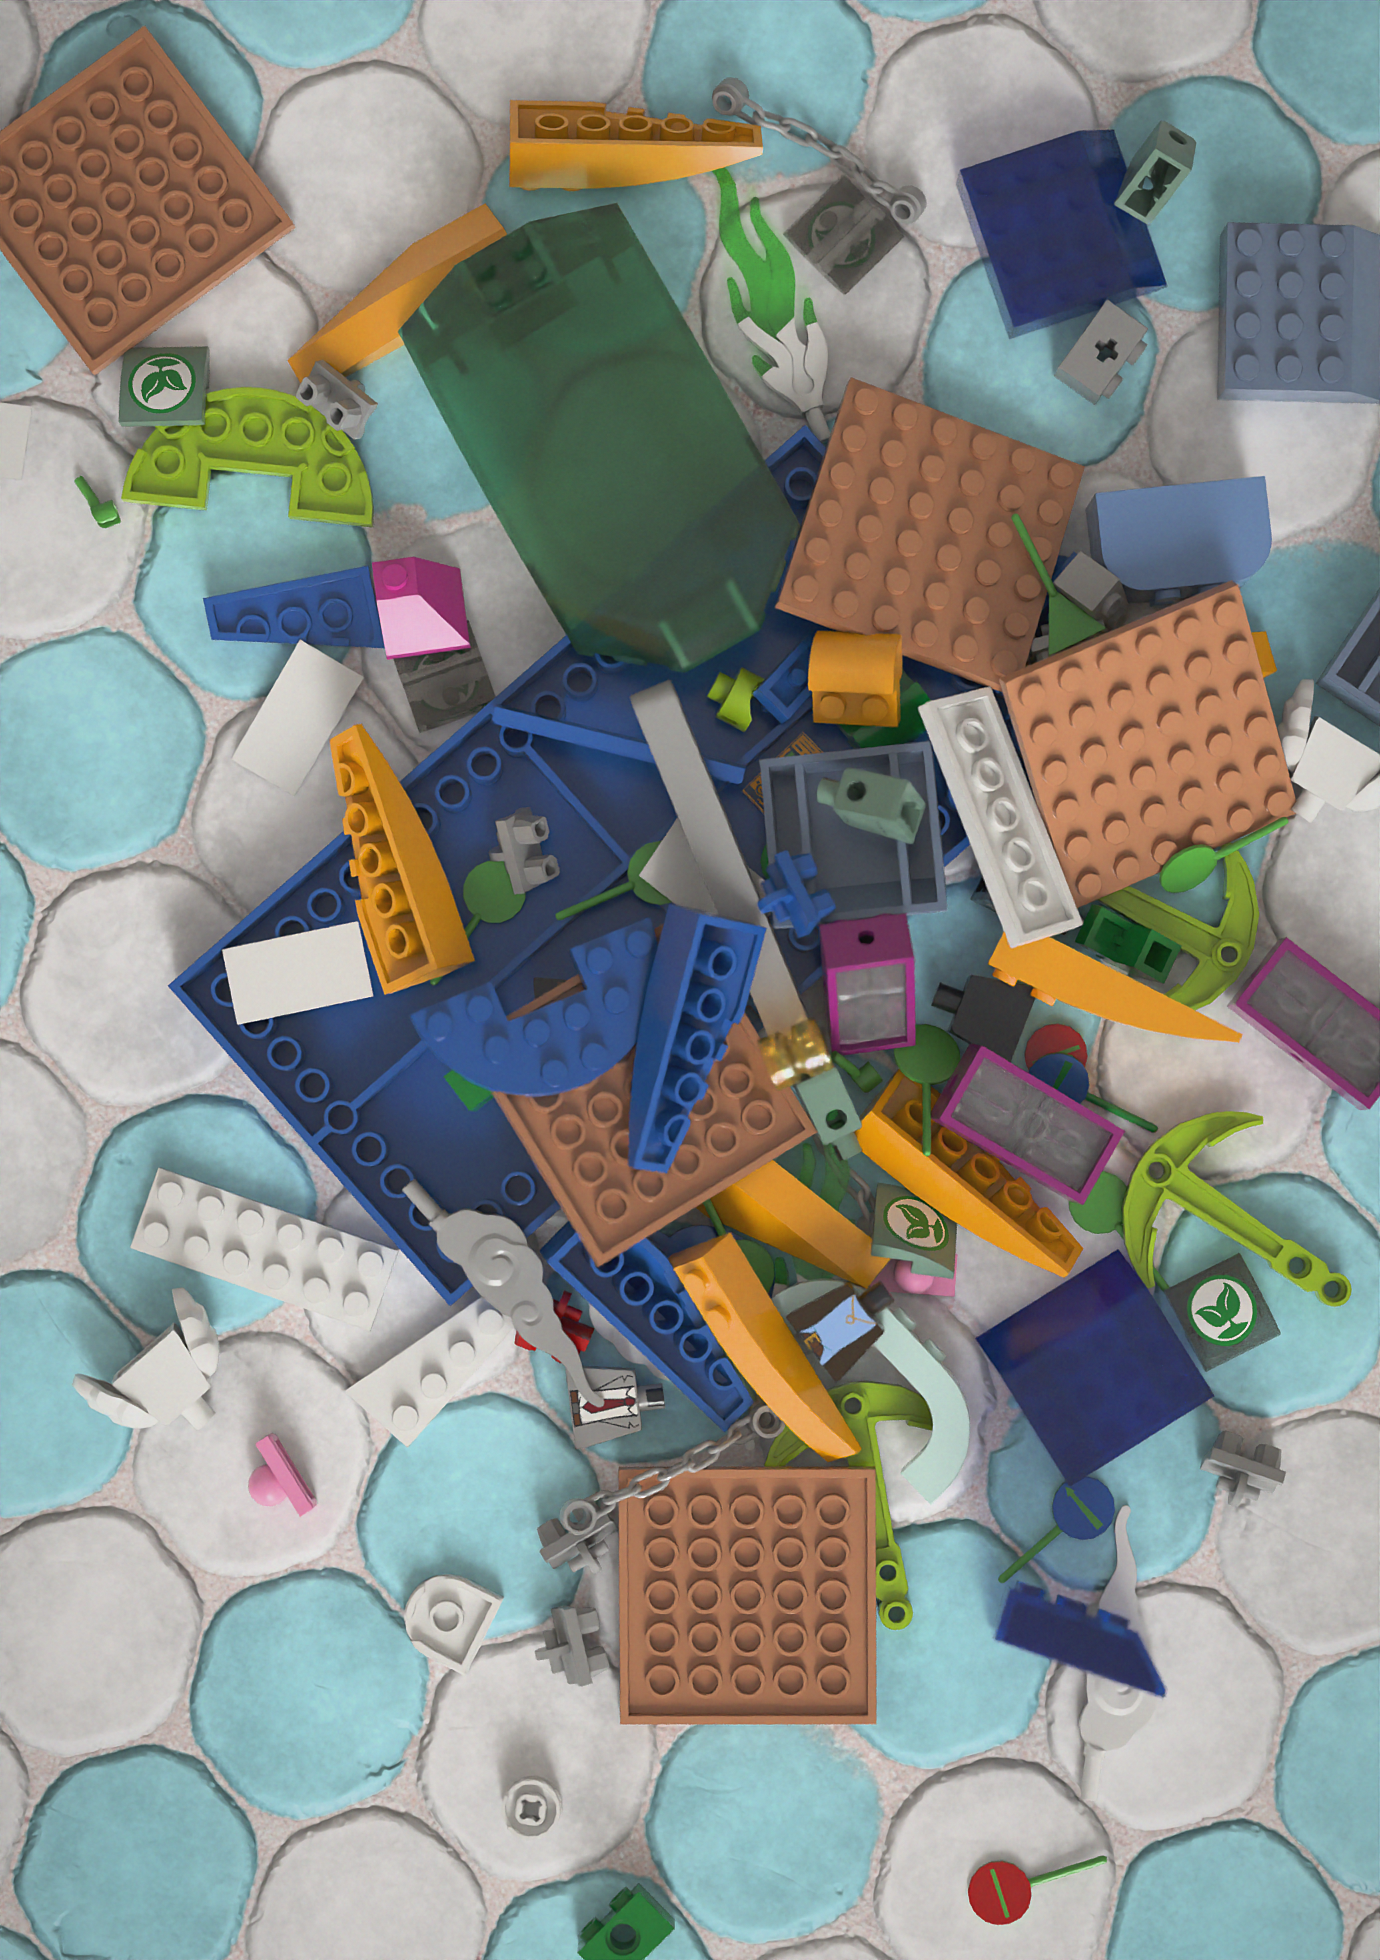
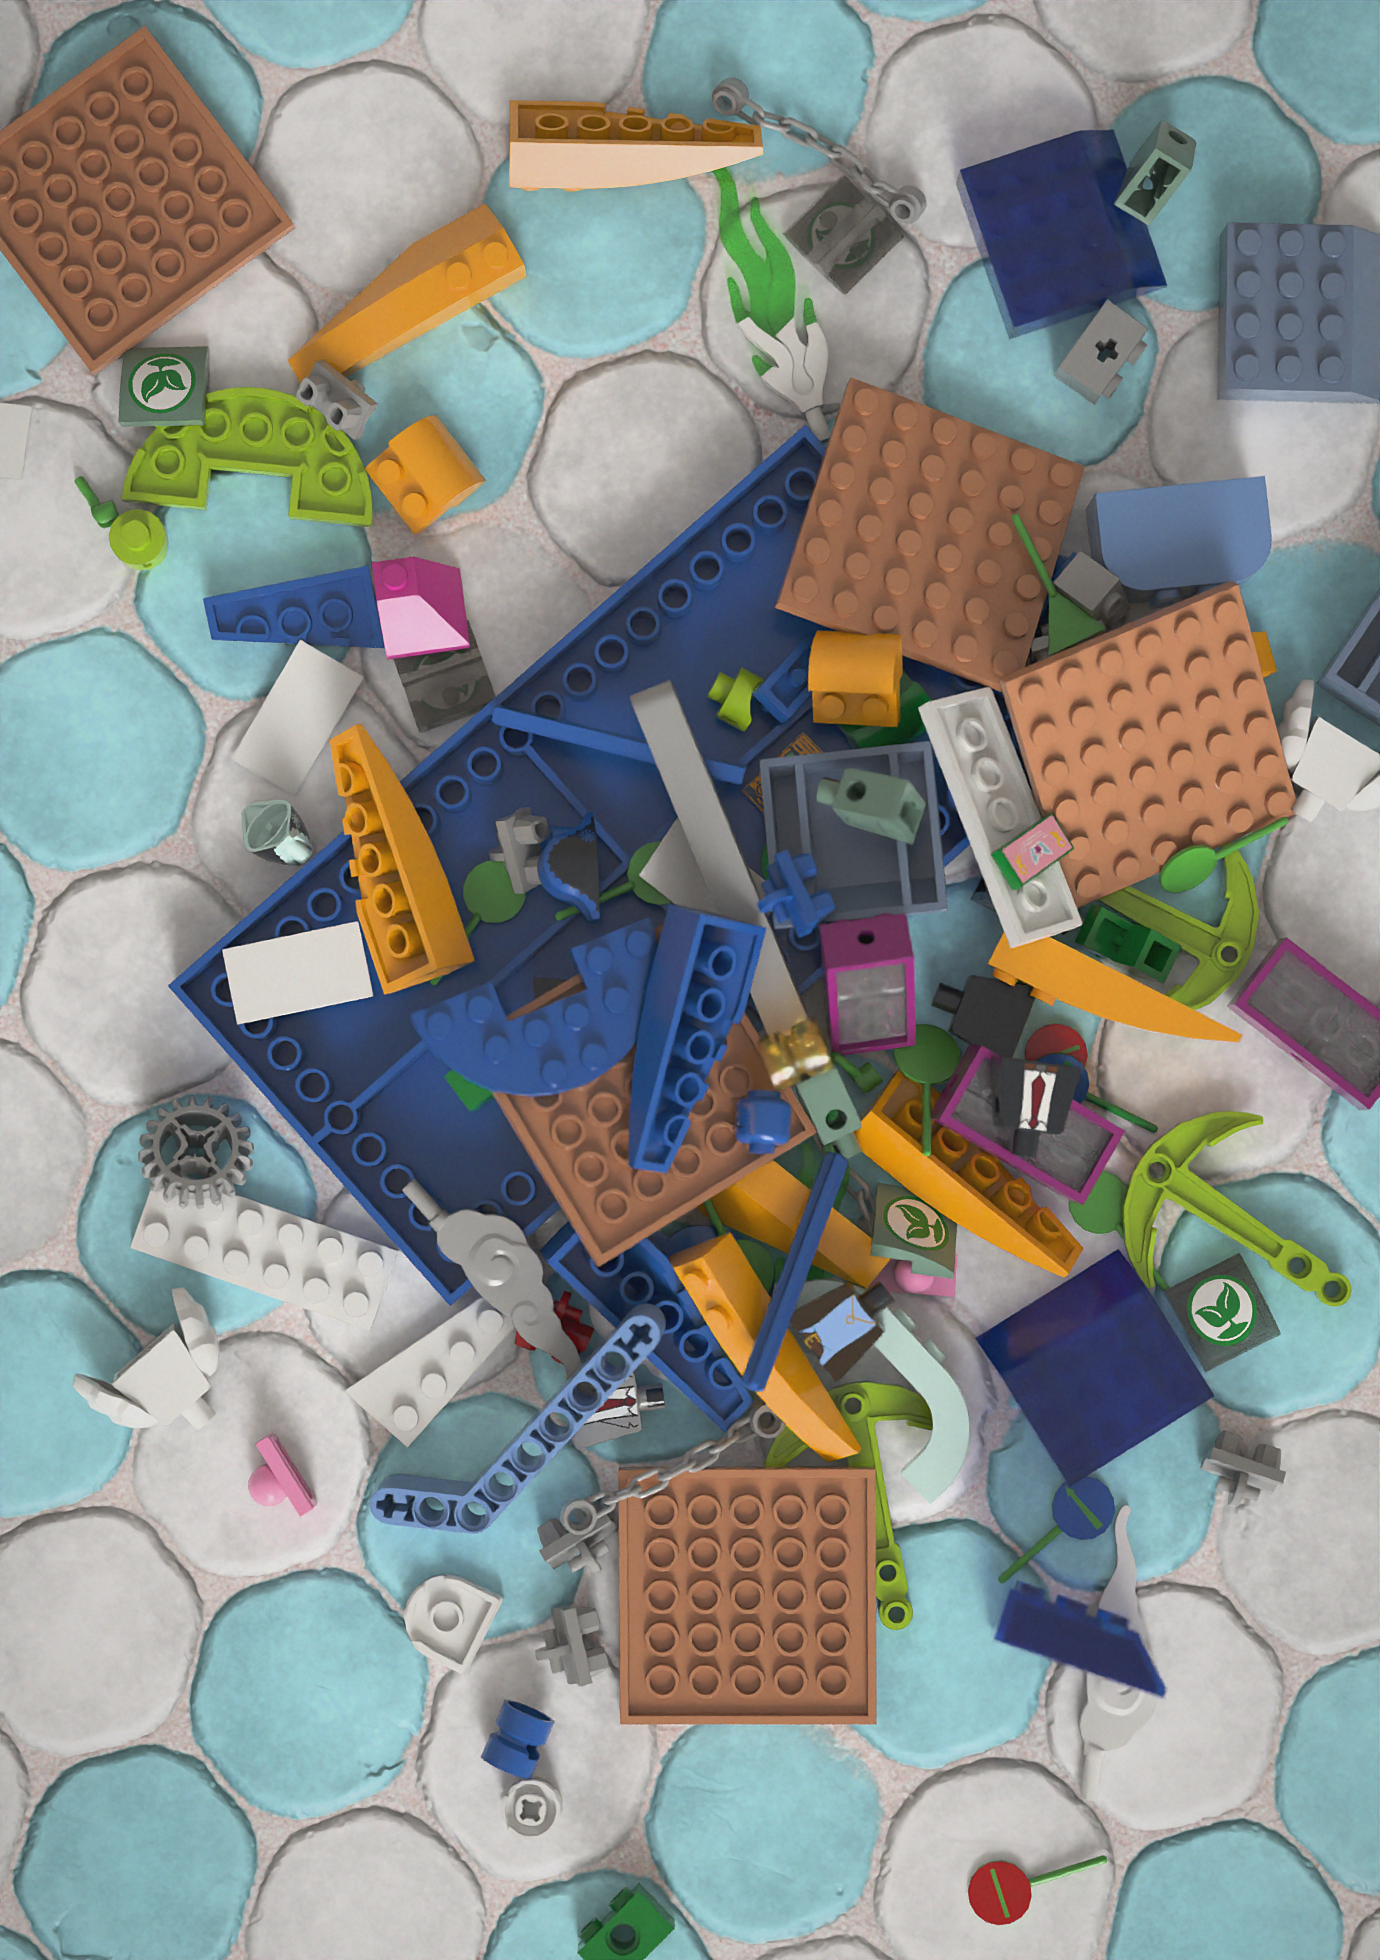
clear green windscreen [398,203,801,673] -> none
none -> lime piece [109,509,168,570]
none -> light grey gear [138,1095,254,1210]
none -> light aqua hat [241,800,313,866]
none -> light orange brick [365,415,486,535]
none -> medium blue beam [370,1303,666,1534]
none -> blue wheel [481,1700,554,1779]
none -> hat [537,812,600,923]
none -> blue head [735,1090,791,1154]
none -> blue axle [741,1152,848,1392]
none -> tile [991,812,1074,891]
none -> torso [991,1055,1081,1157]

